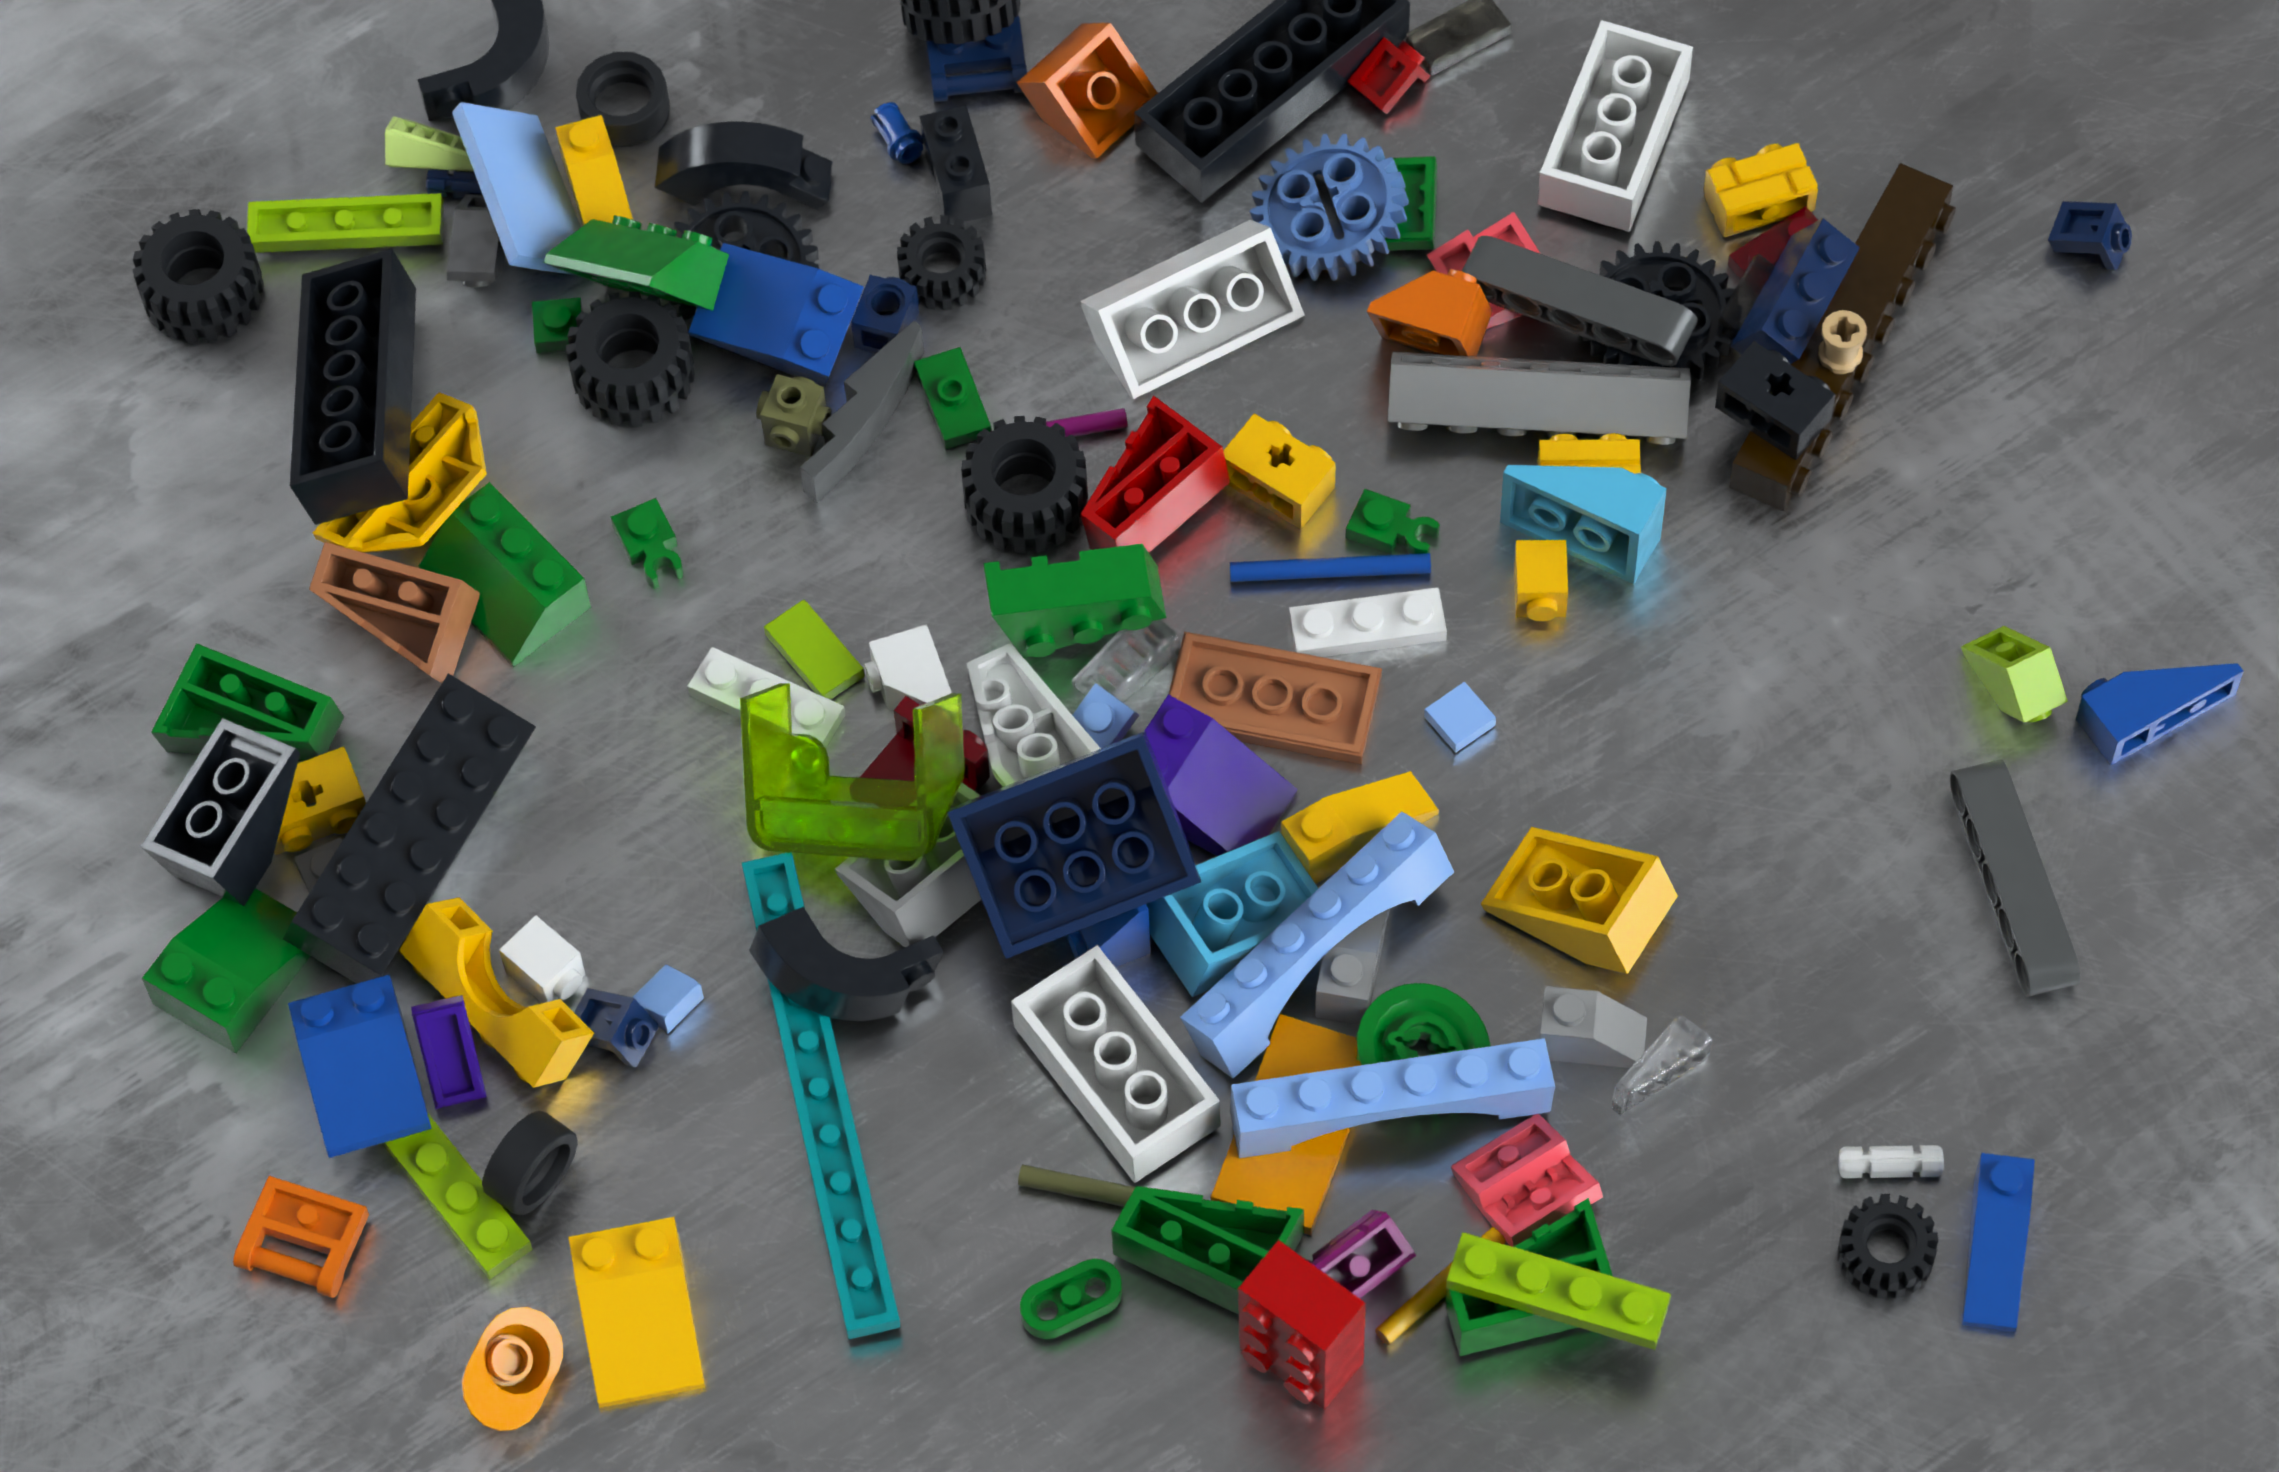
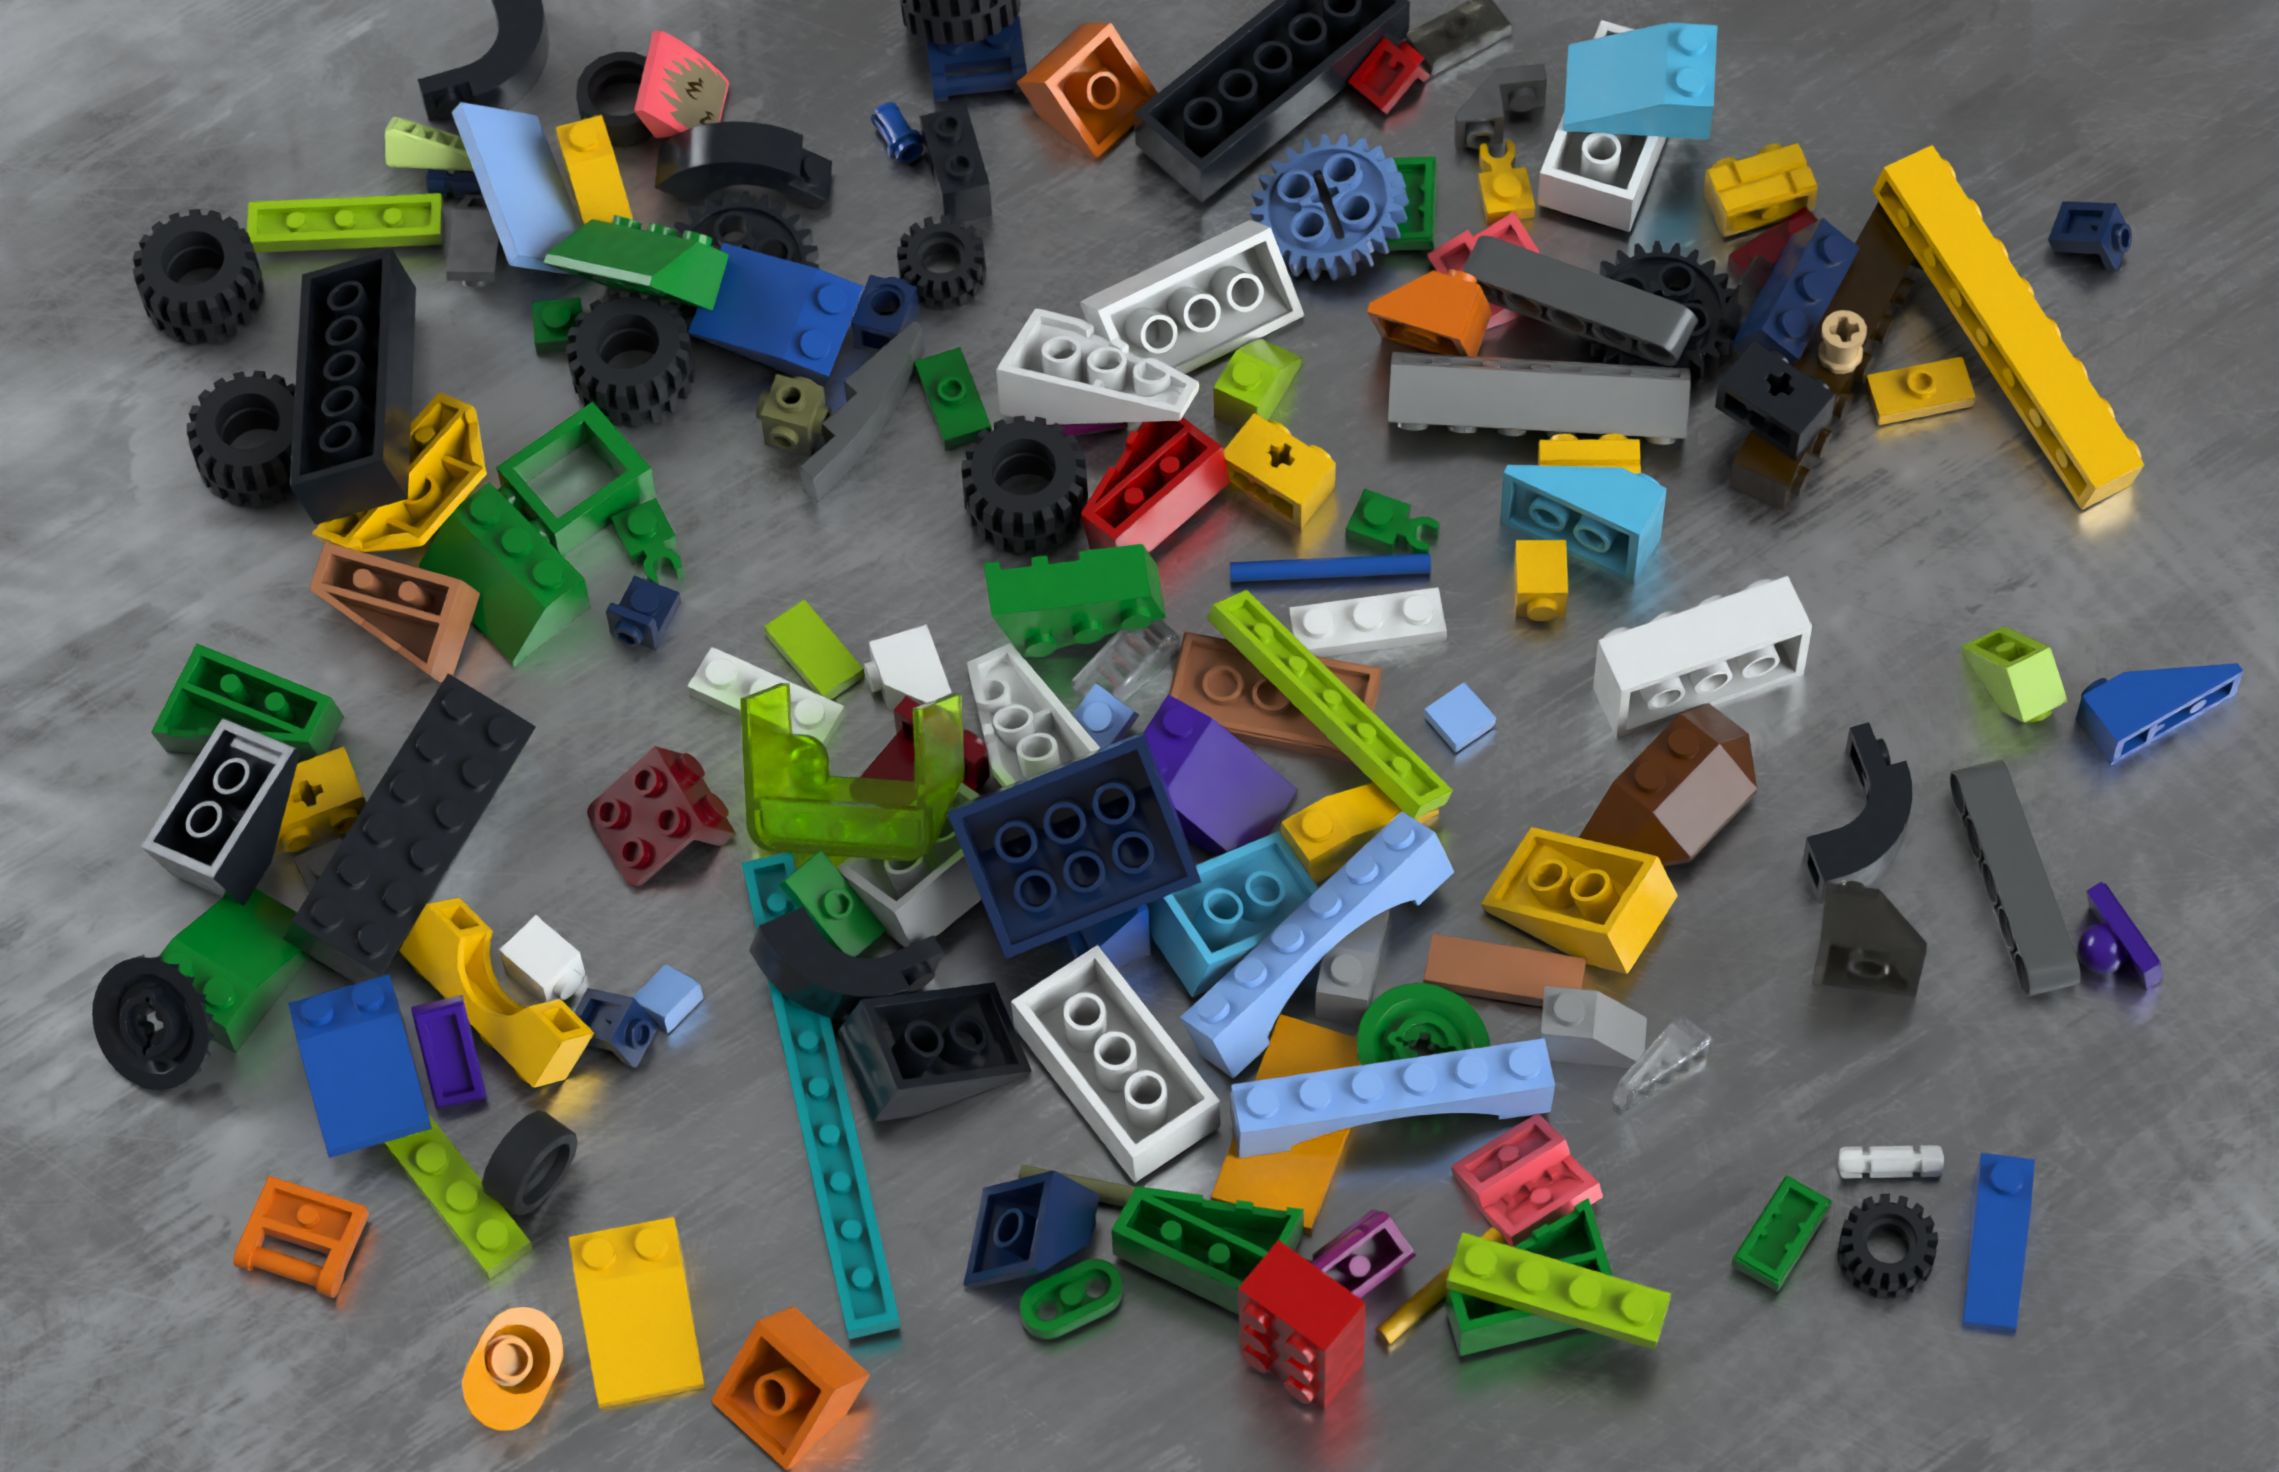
none -> black gear [92,955,215,1090]
none -> black tyre [186,370,295,507]
none -> green window [496,402,656,556]
none -> dark red bracket [587,746,736,886]
none -> dark blue bracket [606,576,681,651]
none -> slope [634,31,729,138]
none -> orange slope [710,1306,870,1470]
none -> green plate [779,850,886,957]
none -> black slope [837,982,1032,1122]
none -> dark blue slope [963,1170,1100,1289]
none -> white wedge [996,308,1199,425]
none -> lime plate [1206,590,1453,819]
none -> lime slope [1213,338,1303,430]
none -> nougat tile [1423,933,1586,1007]
none -> flat silver slope [1454,64,1547,149]
none -> yellow plate [1478,140,1535,224]
none -> medium azure slope [1563,23,1717,140]
none -> reddish brown wedge [1578,704,1757,866]
none -> white brick [1593,576,1812,738]
none -> green plate [1731,1175,1832,1292]
none -> black arch [1803,722,1912,904]
none -> clear smoke slope [1812,881,1927,997]
none -> yellow plate [1865,356,1976,425]
none -> yellow brick [1872,145,2145,510]
none -> dark purple tile [2077,881,2163,990]

